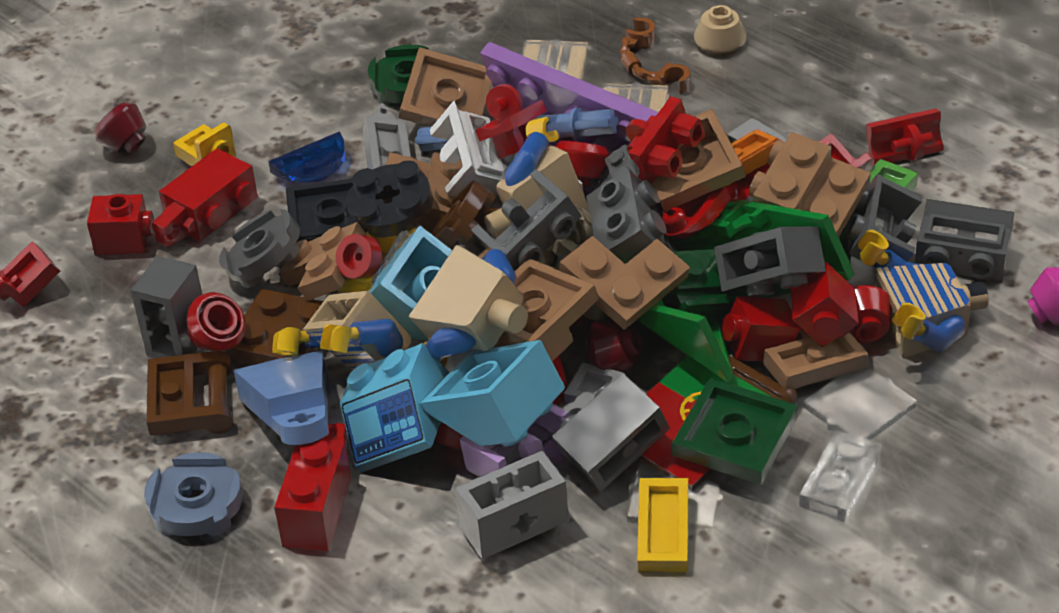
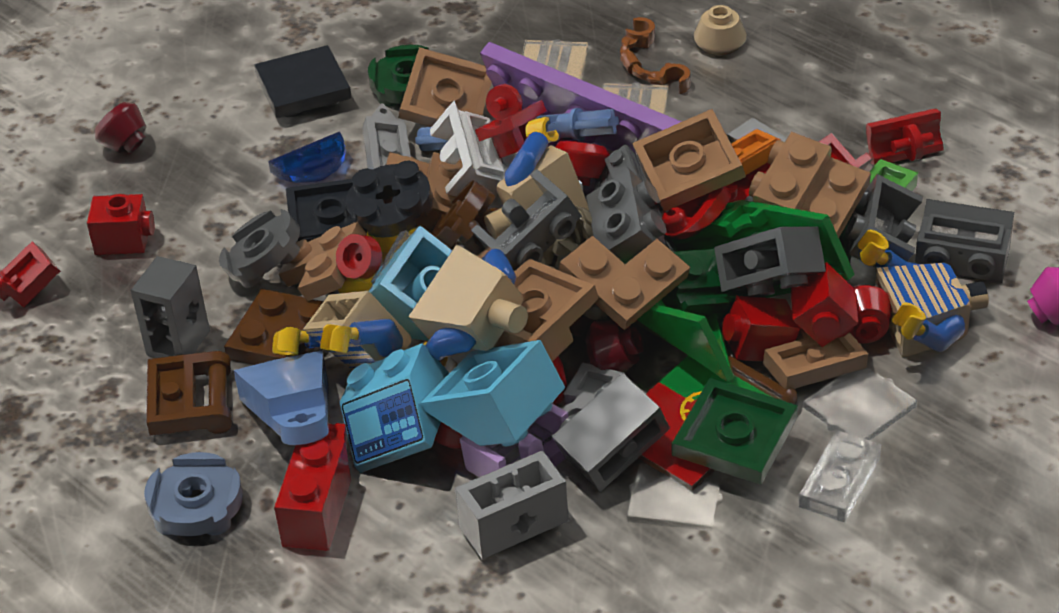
red hinge [152,148,258,247] -> none
yellow bracket [173,122,237,166] -> none
red cone [187,292,246,351] -> none
red hips [625,96,705,183] -> none
yellow tile [637,478,688,572] -> none
none -> black tile [254,45,352,118]

